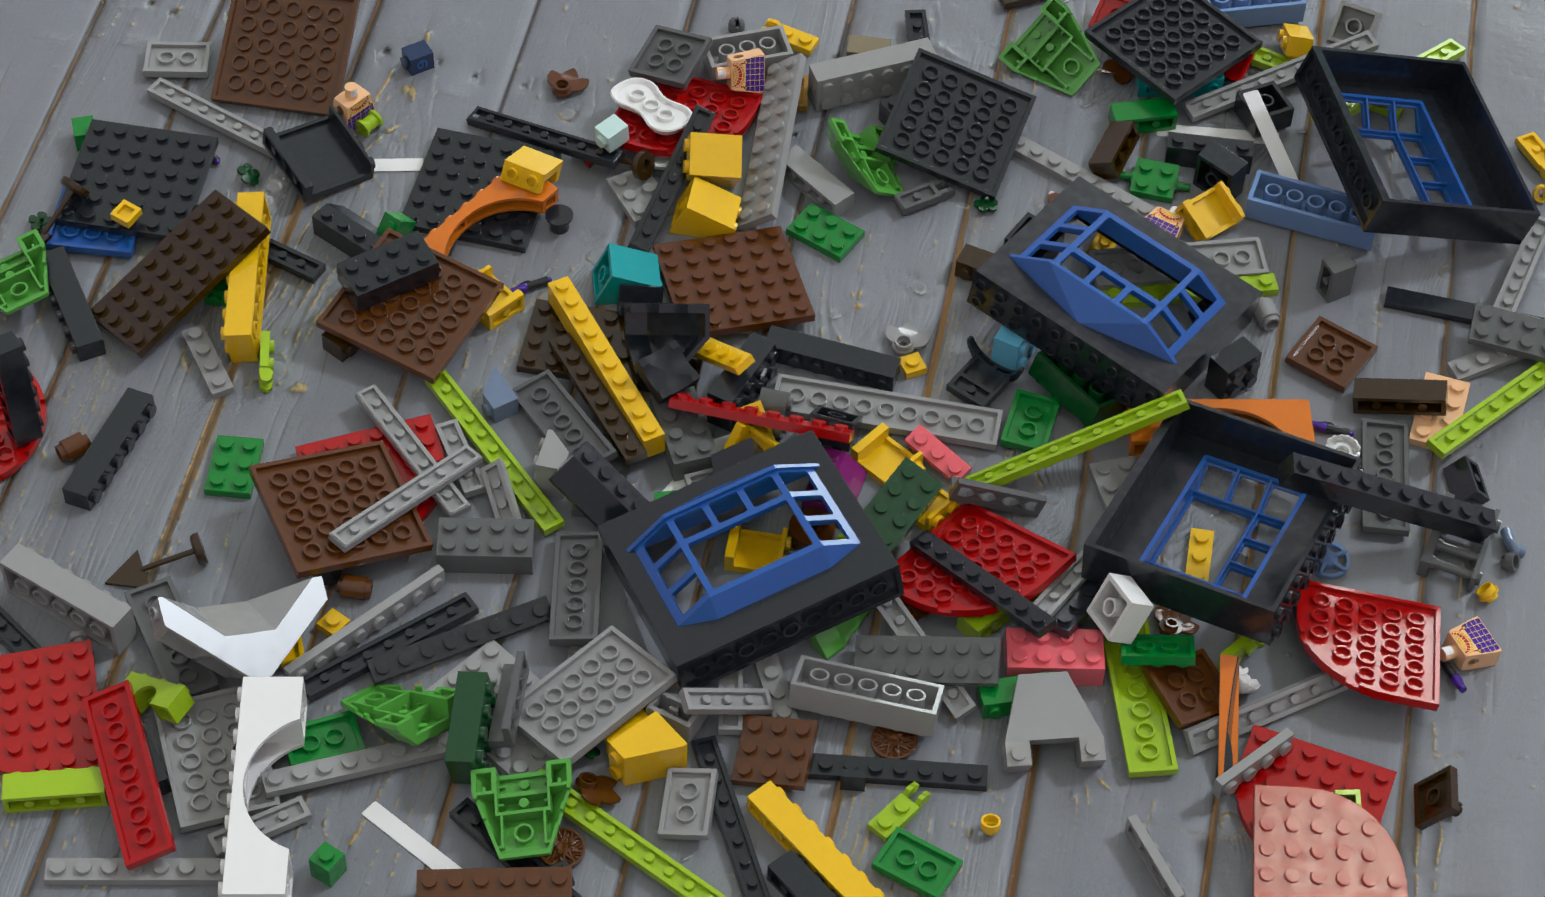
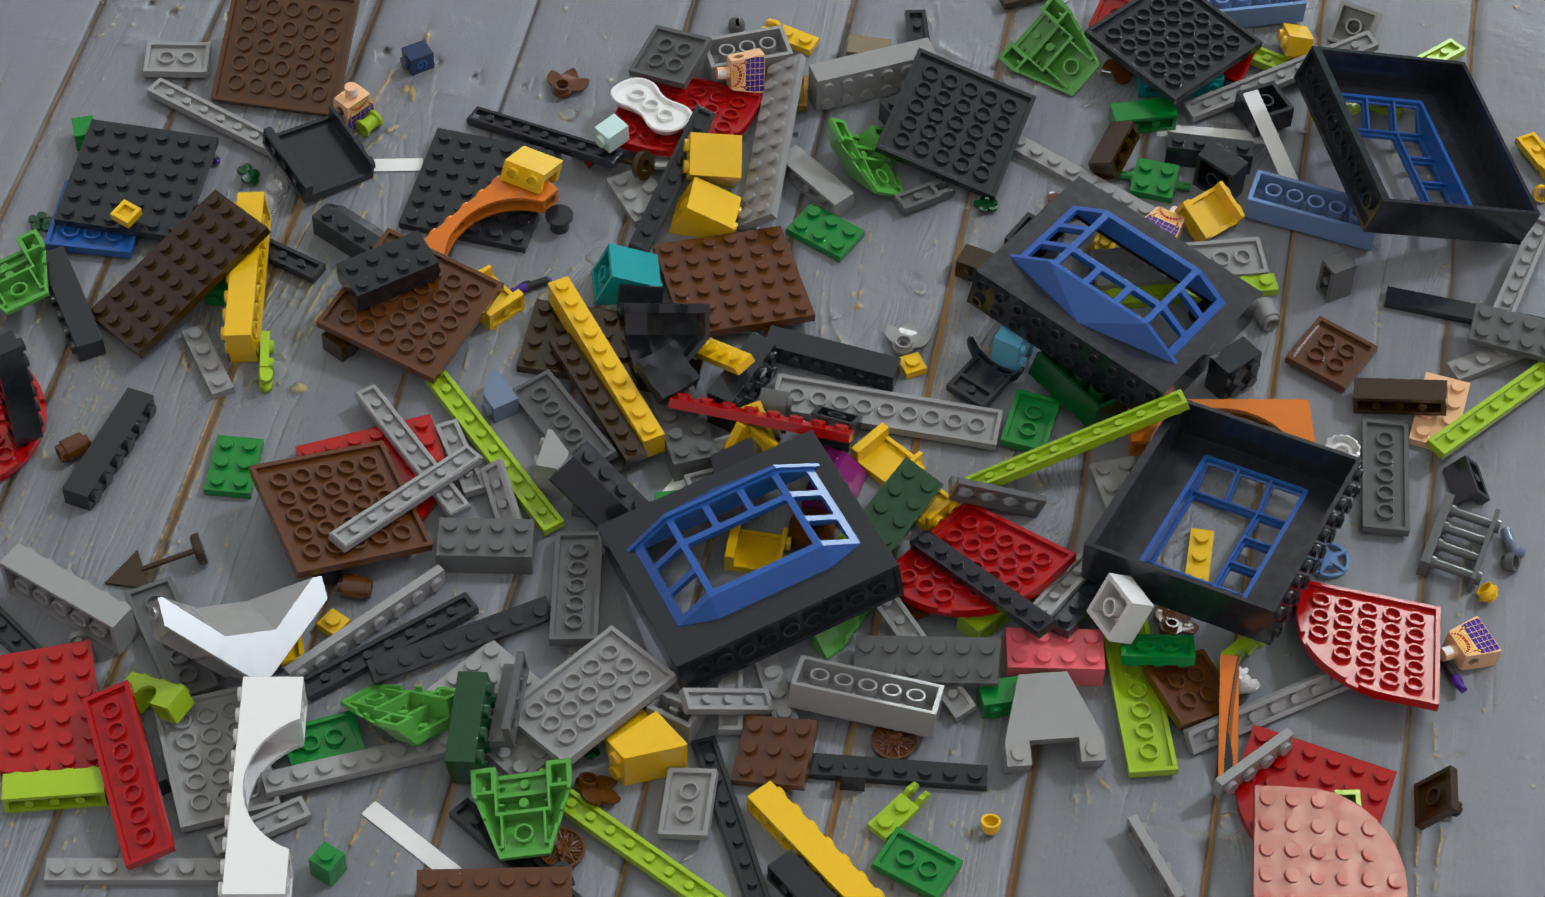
dark brown piece [38,176,90,244] -> none
green brick [377,211,416,235] -> none
coral plate [904,424,972,480] -> none
black brick [1278,452,1497,543] -> none
piece [1312,421,1354,437] -> none

